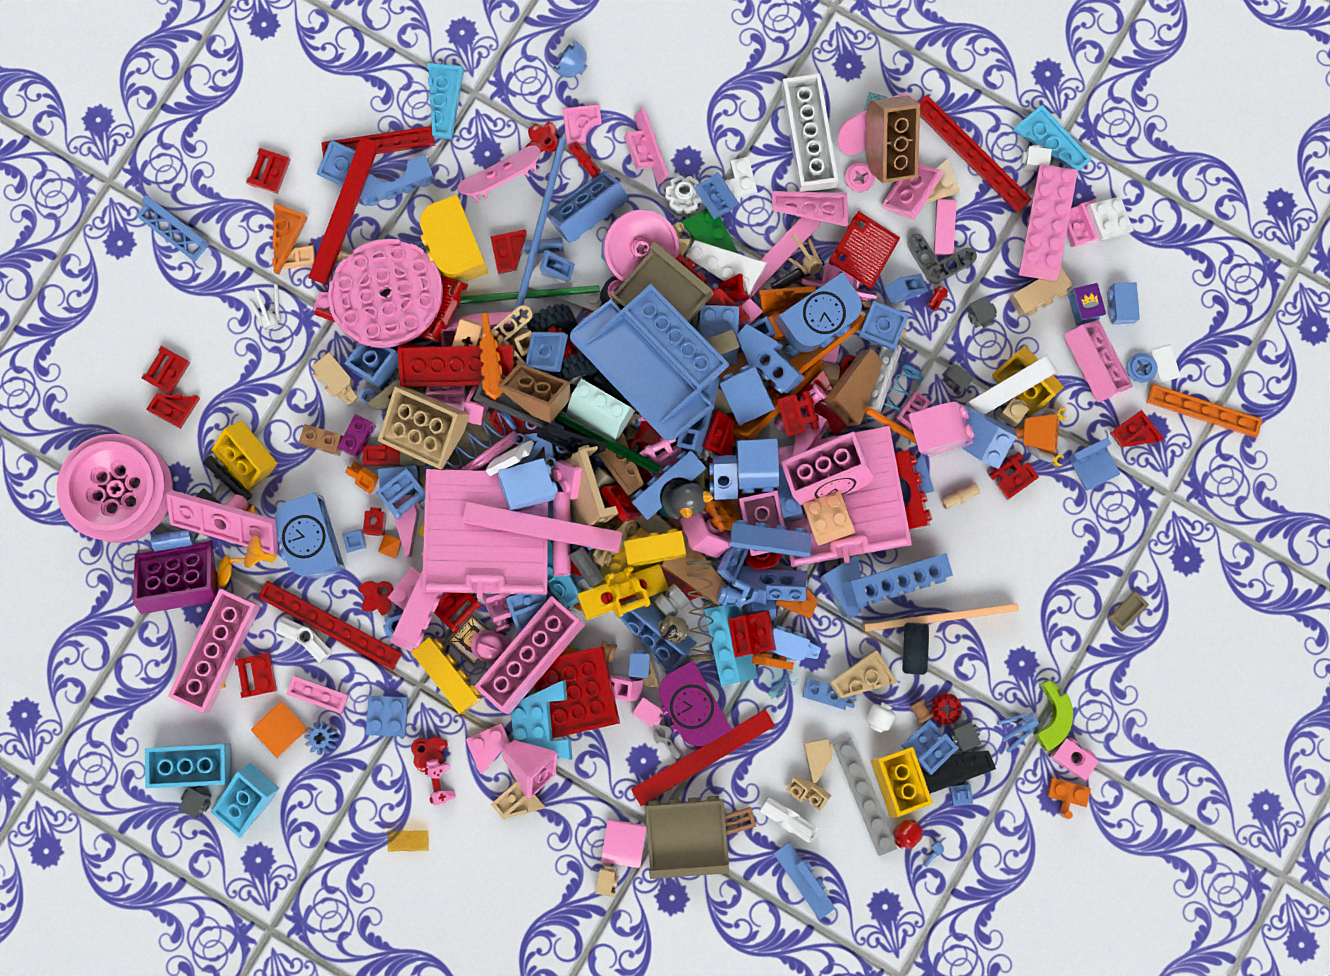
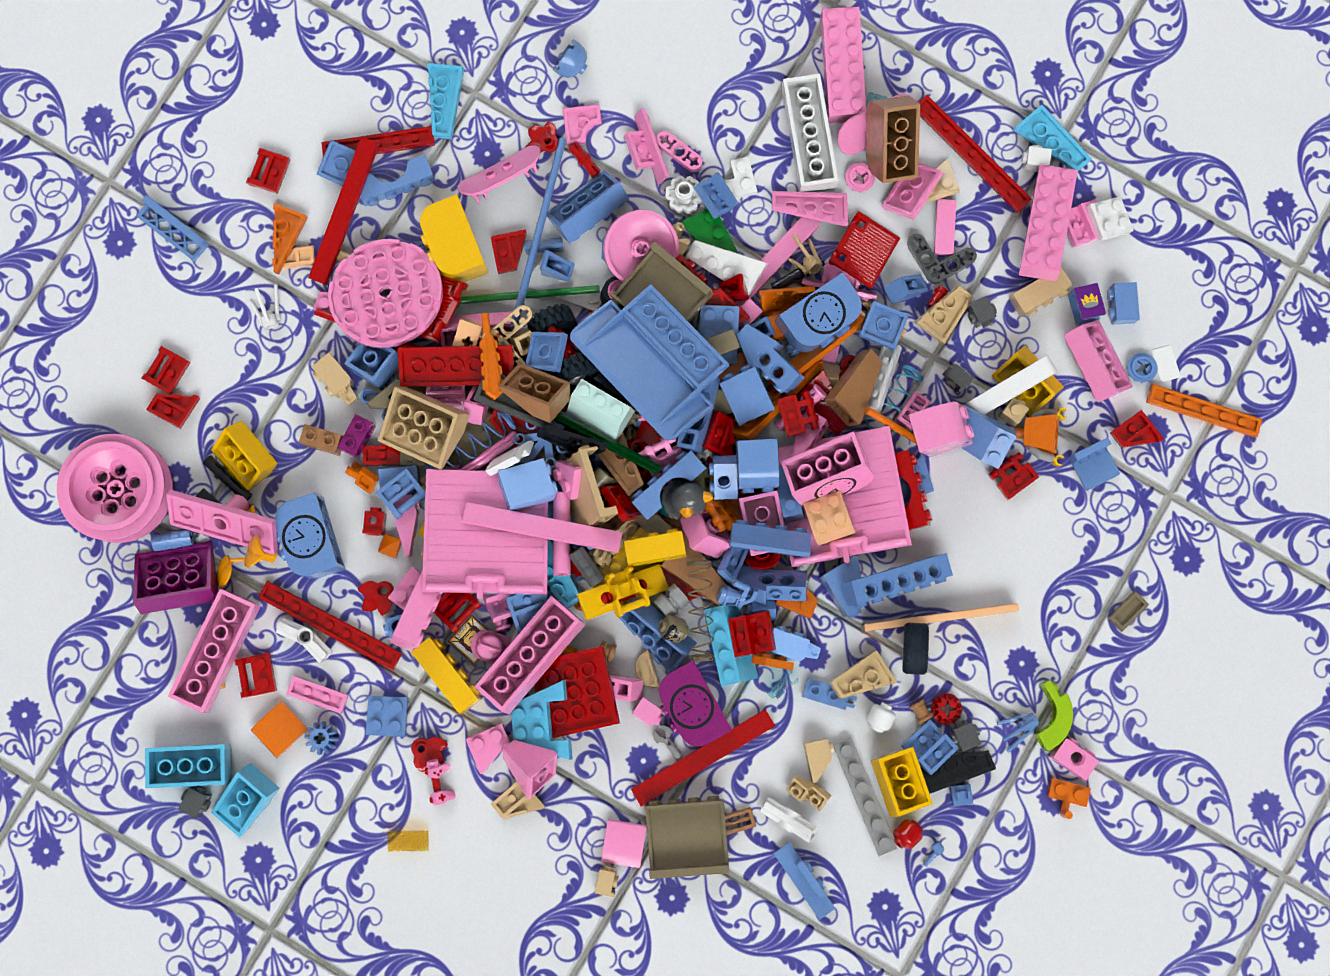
medium blue tile [342,529,367,553] -> none
medium blue brick [629,650,650,678] -> none
tan pin [940,482,980,509] -> none
none -> bright pink beam [656,131,702,173]
none -> bright pink brick [820,7,866,123]
none -> tan wing [914,286,973,344]

